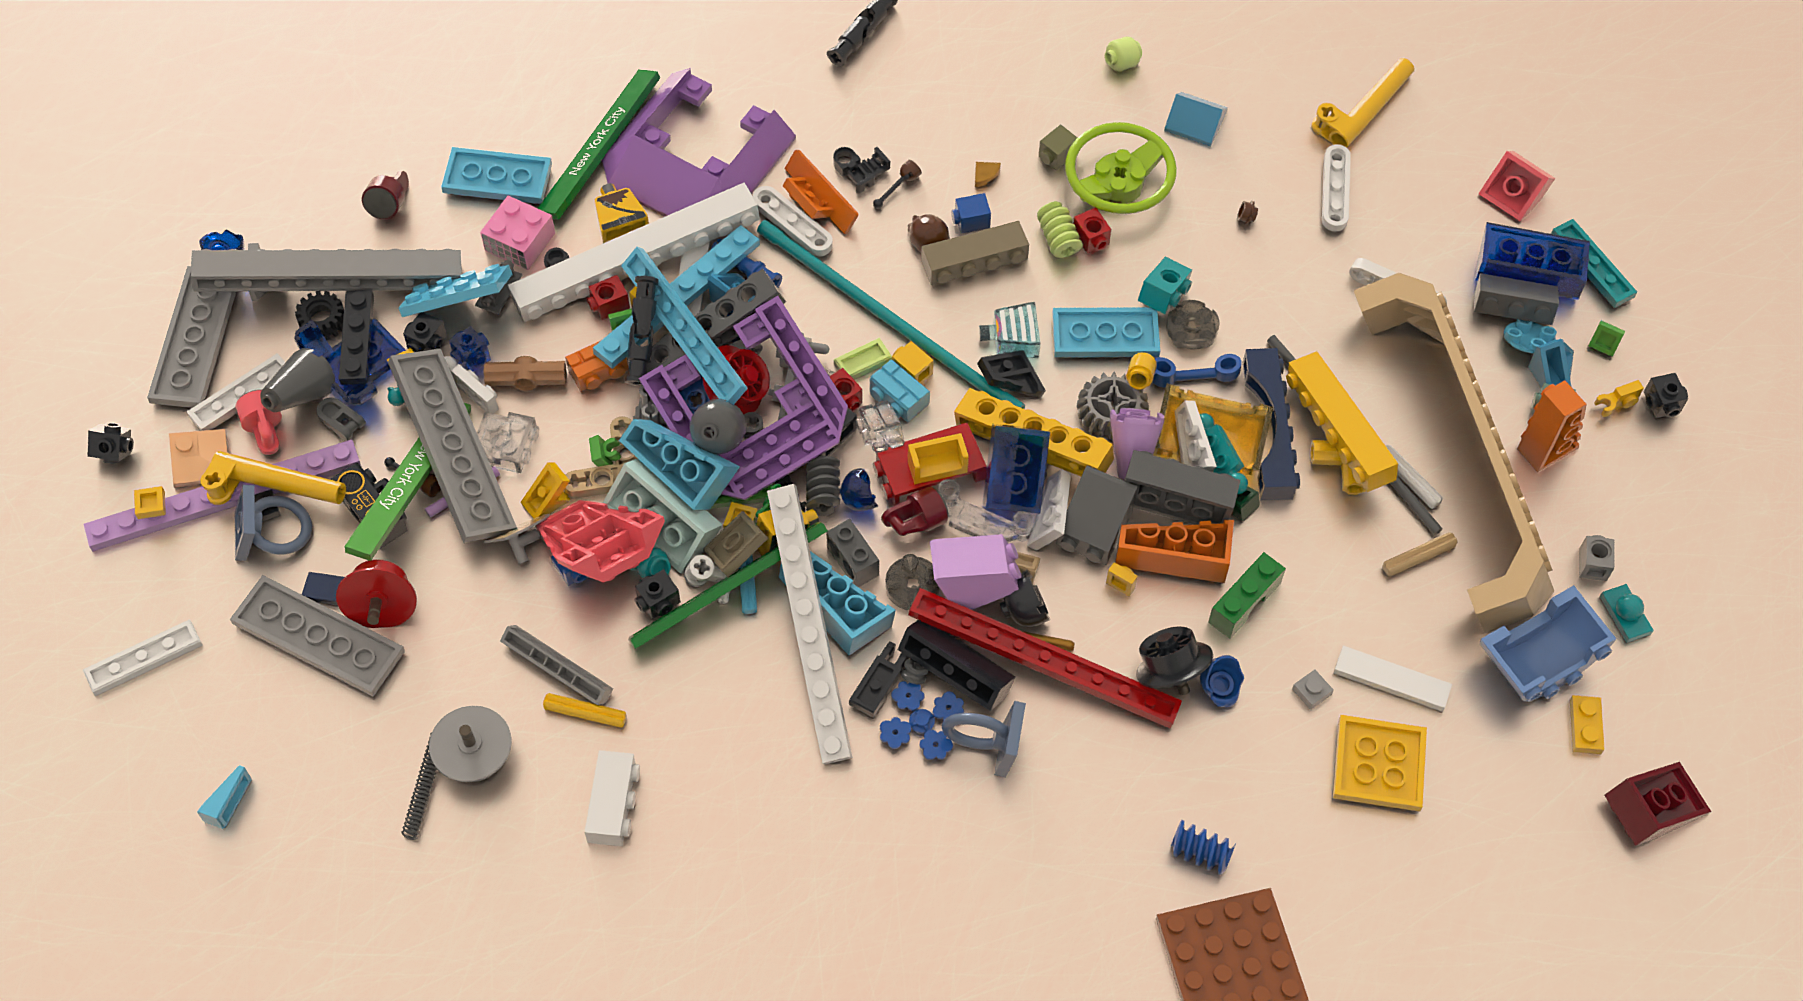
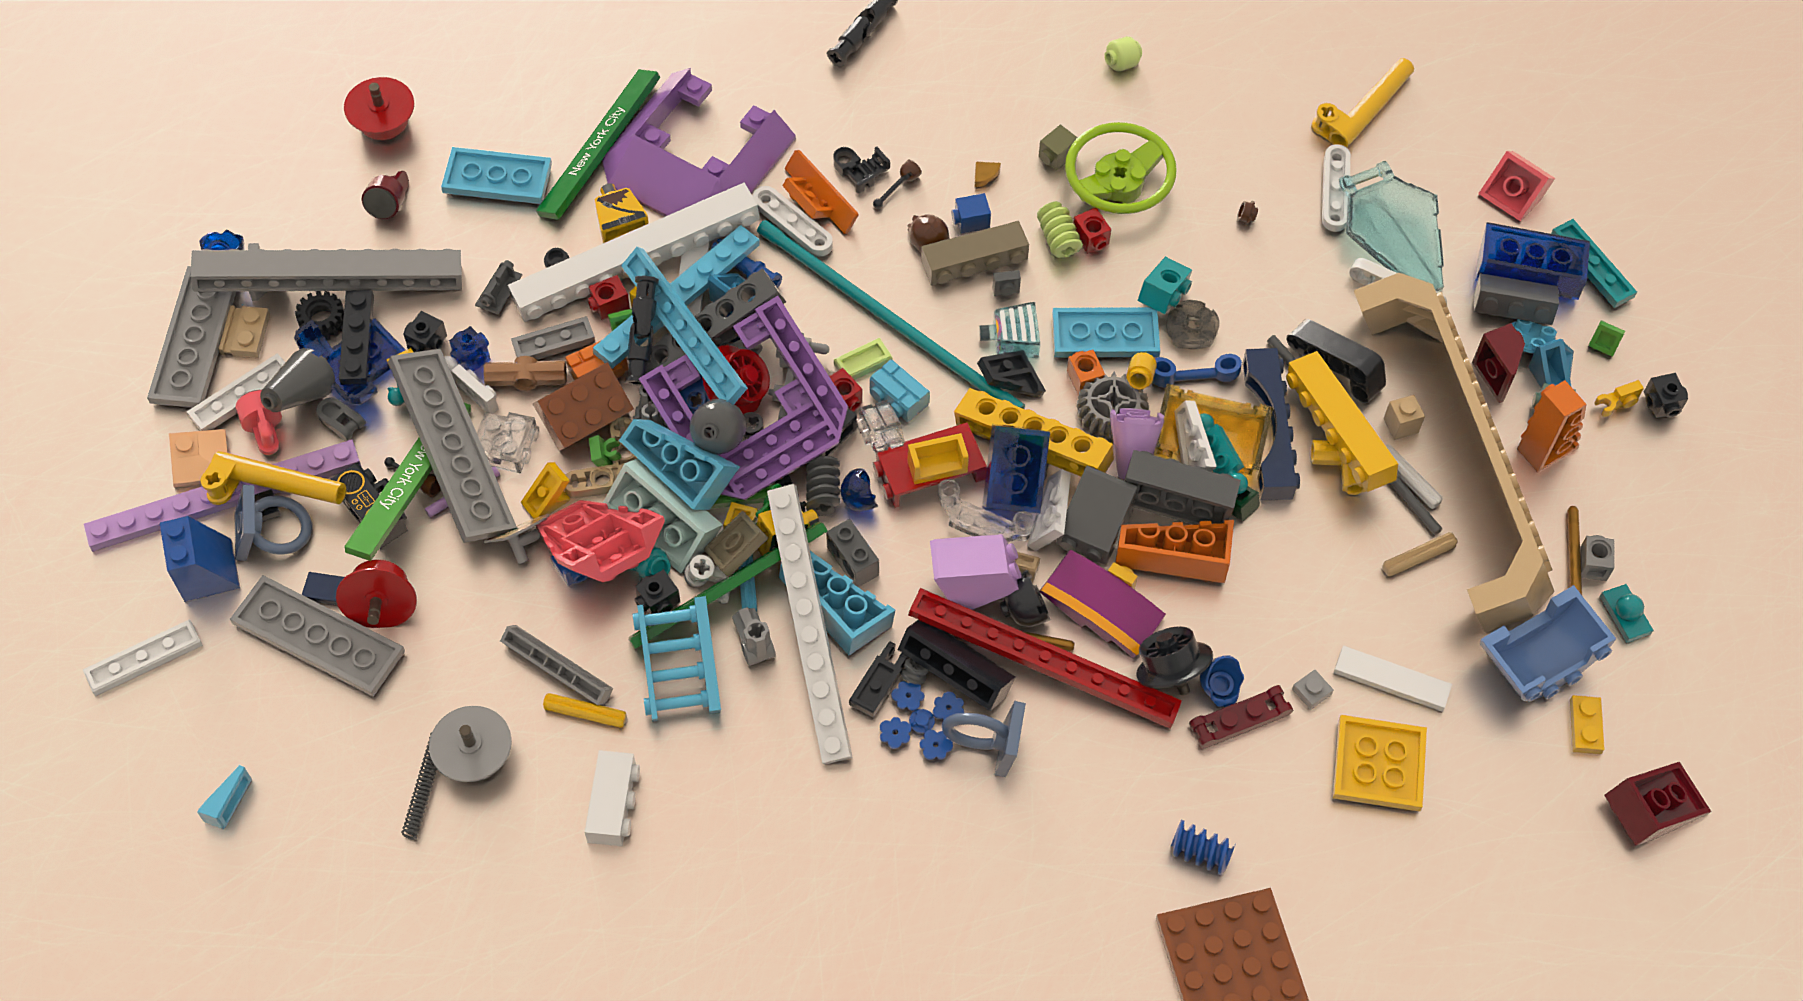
black brick [87,423,134,464] -> none
yellow plate [134,486,166,519] -> none
medium azure plate [399,264,512,317] -> none
bright pink brick [480,196,555,270] -> none
dark red piece [881,486,949,536] -> none
clear smoke plate [885,554,940,610] -> none
yellow brick [892,341,934,384] -> none
dark azure slope [1164,92,1228,146] -> none
green arch [1208,552,1286,639] -> none
none -> blue slope [160,516,240,602]
none -> tan plate [219,305,270,358]
none -> red piece [344,77,415,140]
none -> light grey plate [511,316,596,360]
none -> dark orange brick [533,362,634,451]
none -> medium azure fence [632,596,721,722]
none -> light grey piece [732,607,776,666]
none -> dark grey plate [992,270,1021,296]
none -> magenta slope [1039,550,1166,658]
none -> orange brick [1067,349,1105,395]
none -> dark red plate [1189,685,1294,749]
none -> black beam [1286,319,1386,404]
none -> clear light blue windscreen [1339,161,1445,291]
none -> tan brick [1384,395,1425,440]
none -> dark red slope [1472,323,1525,403]
none -> pearl gold bar [1567,506,1582,595]

